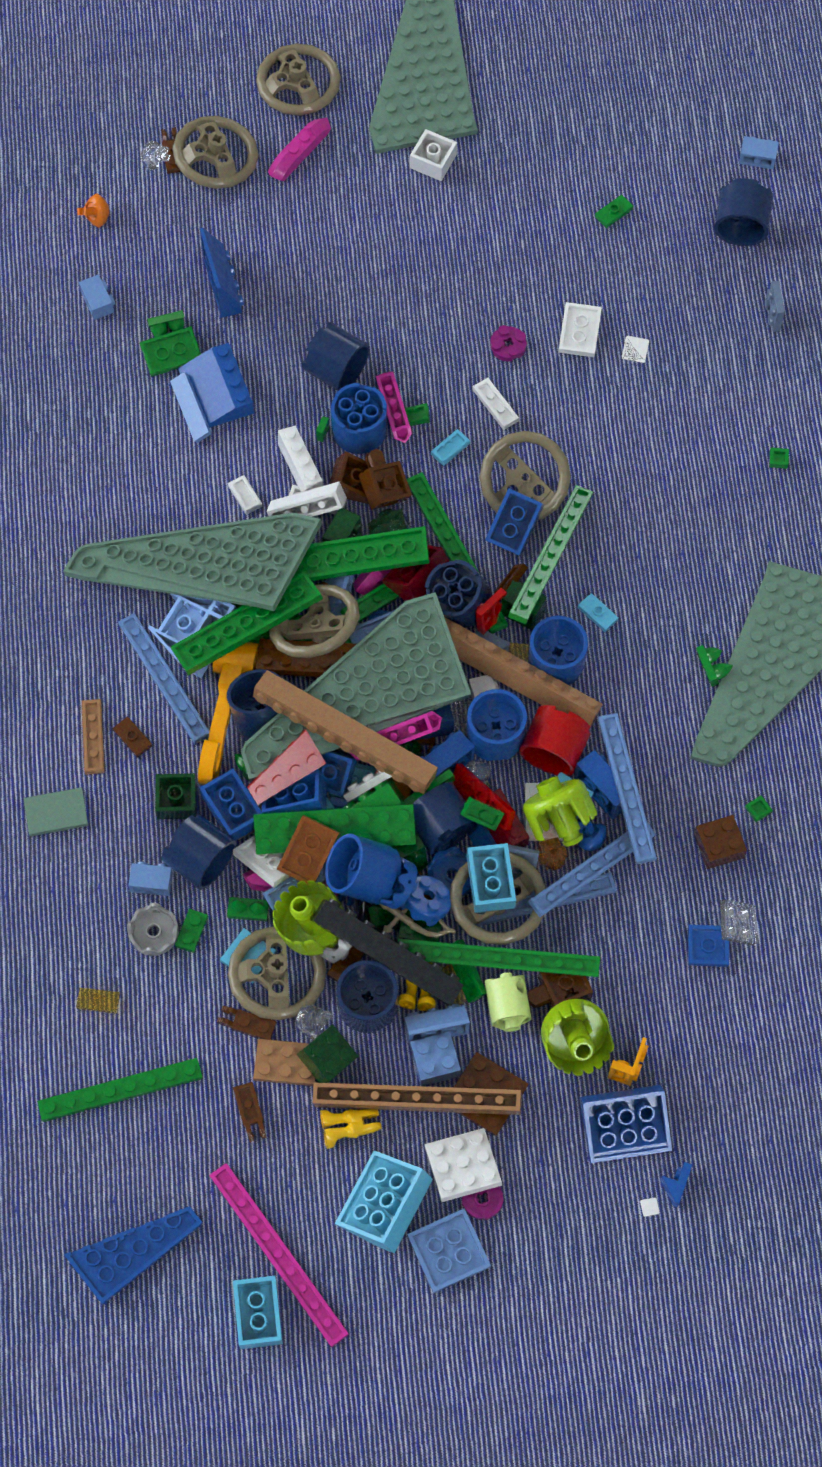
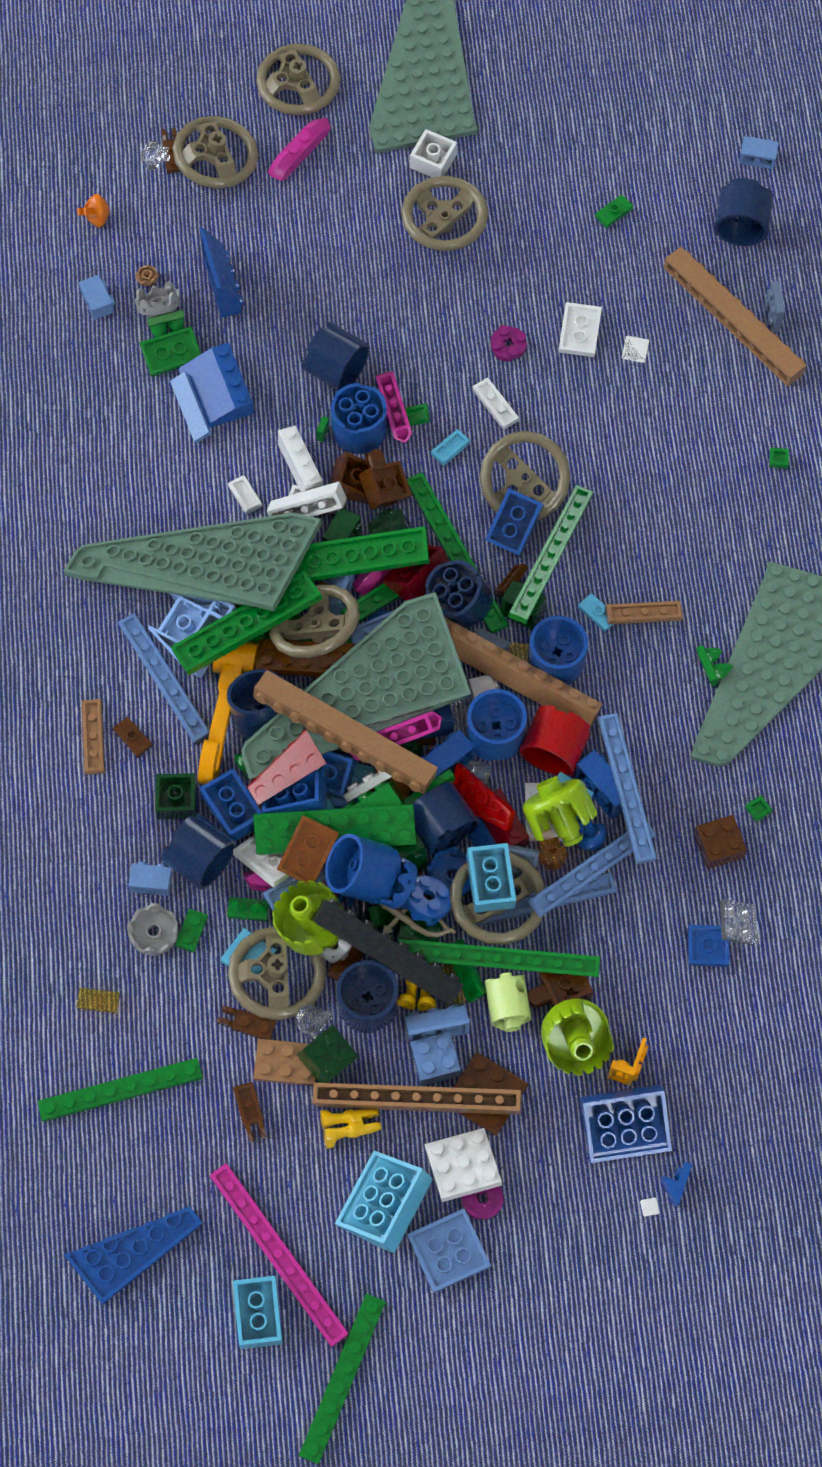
sand green tile [23,787,88,837] -> none
green tile [460,797,505,831] -> none
red wing [476,588,507,635] -> none
none -> light grey plate [134,281,181,318]
none -> medium nougat plate [136,265,159,287]
none -> green plate [298,1293,386,1465]
none -> dark tan piece [401,175,489,252]
none -> medium nougat tile [605,601,683,625]
none -> medium nougat brick [664,247,806,387]

